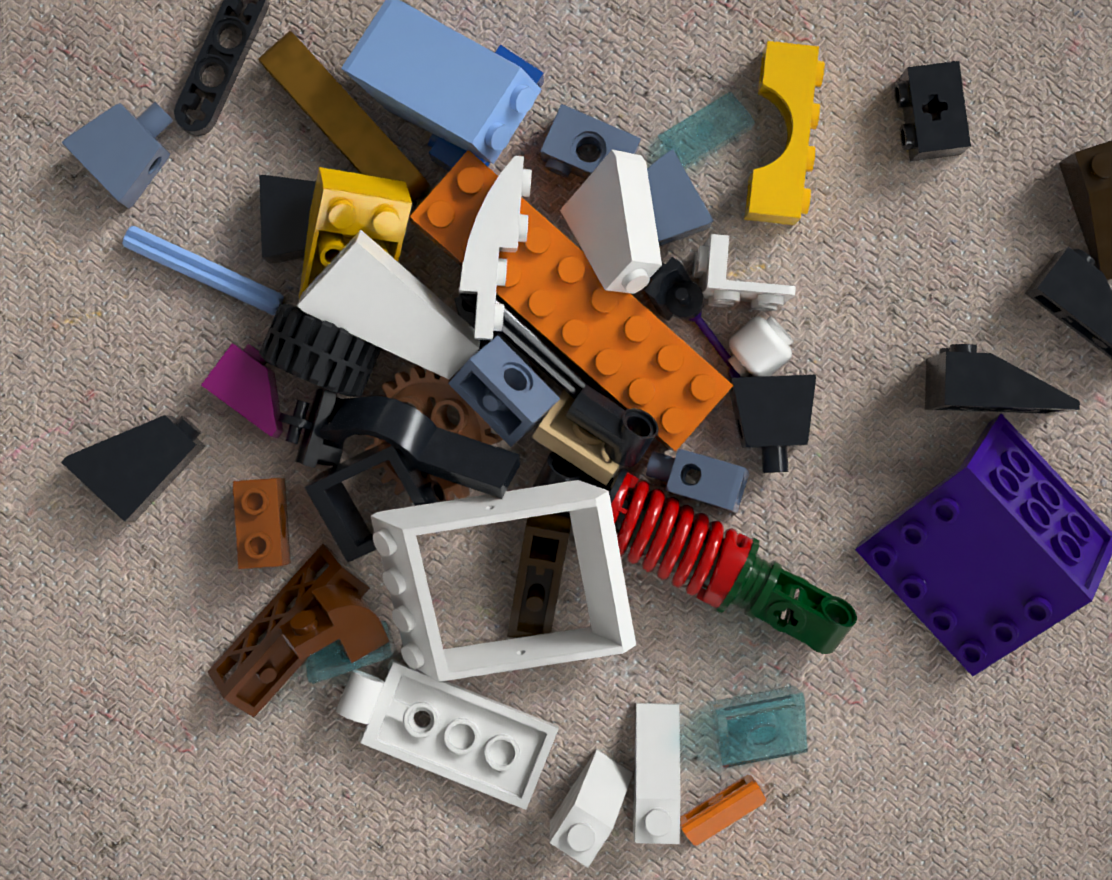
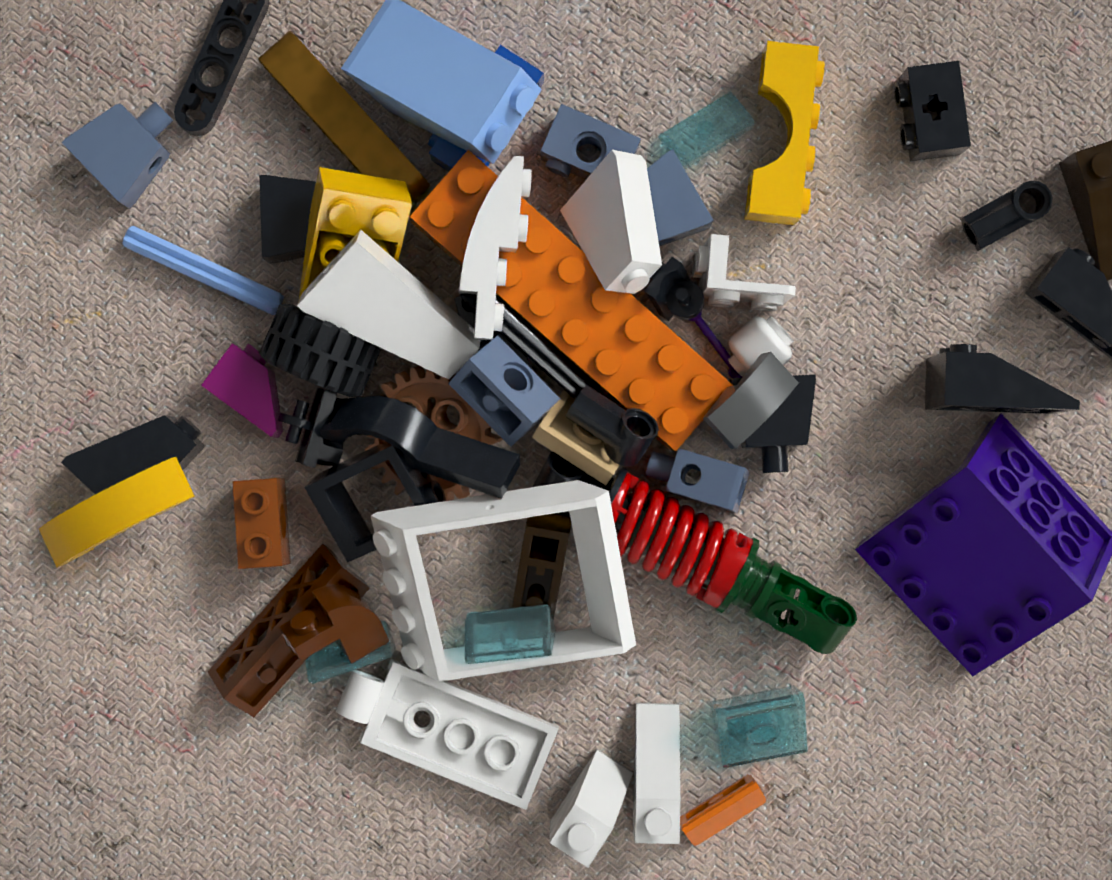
none -> yellow slope [39,457,195,568]
none -> clear light blue slope [464,605,556,664]
none -> dark grey slope [703,352,799,449]
none -> black piece [960,181,1053,251]

